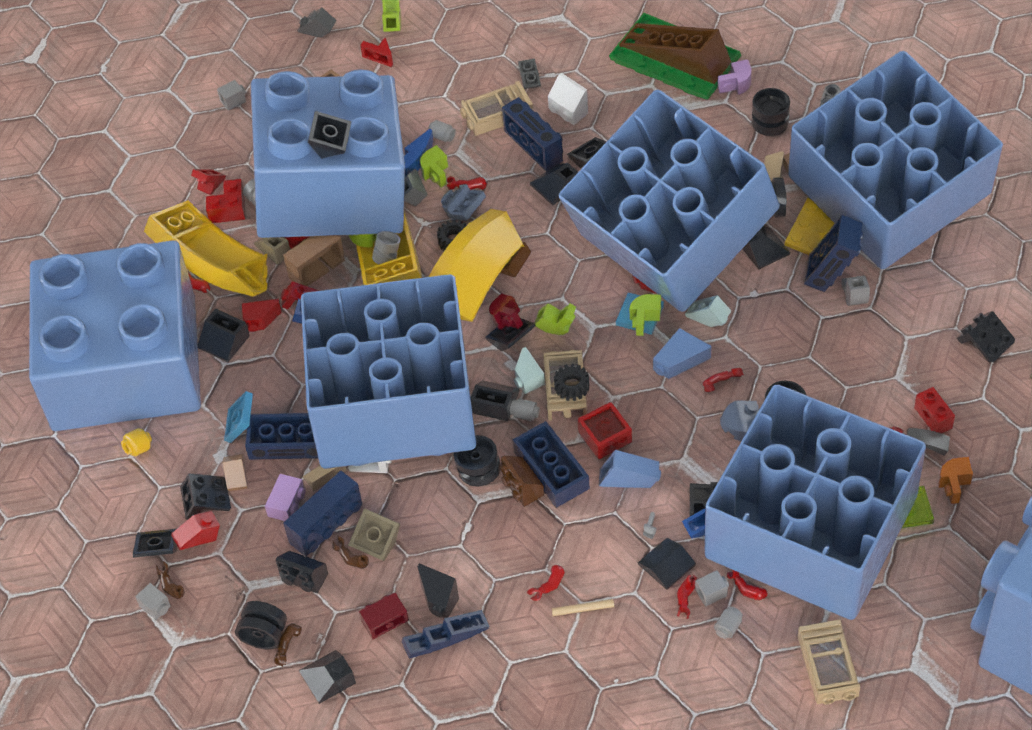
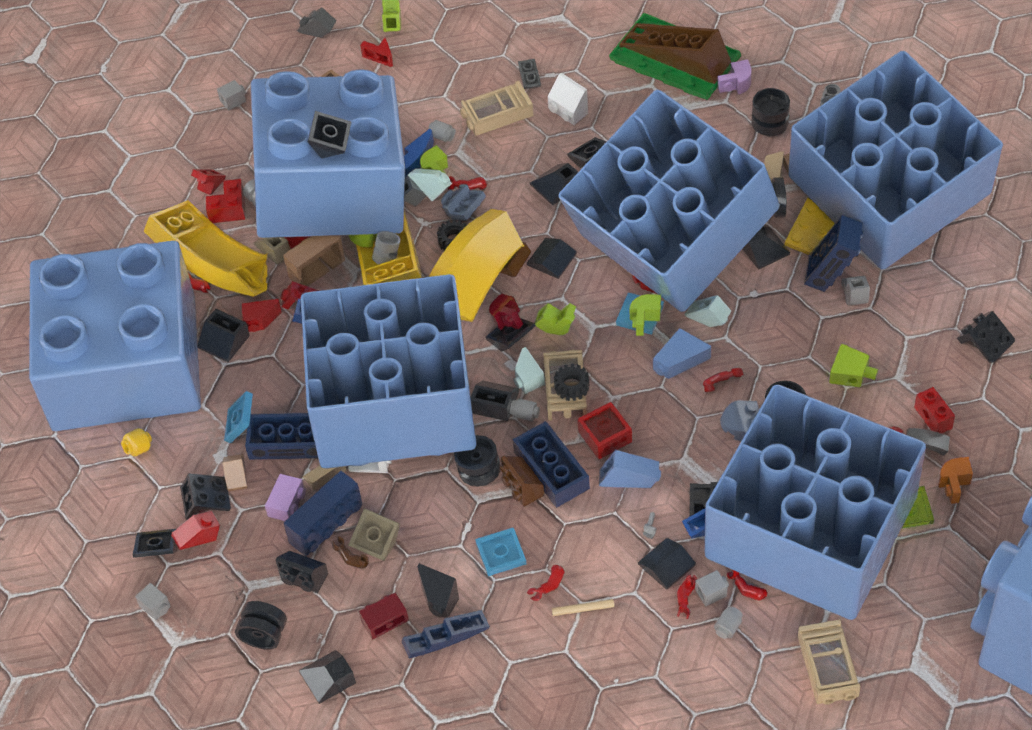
reddish brown arm [156,561,185,599] -> none
reddish brown arm [274,623,302,667] -> none
dark blue brick [502,97,563,172] -> none
none -> light aqua slope [408,169,452,201]
none -> dark azure tile [475,527,527,576]
none -> black slope [526,238,577,279]
none -> lime torso [829,344,878,387]

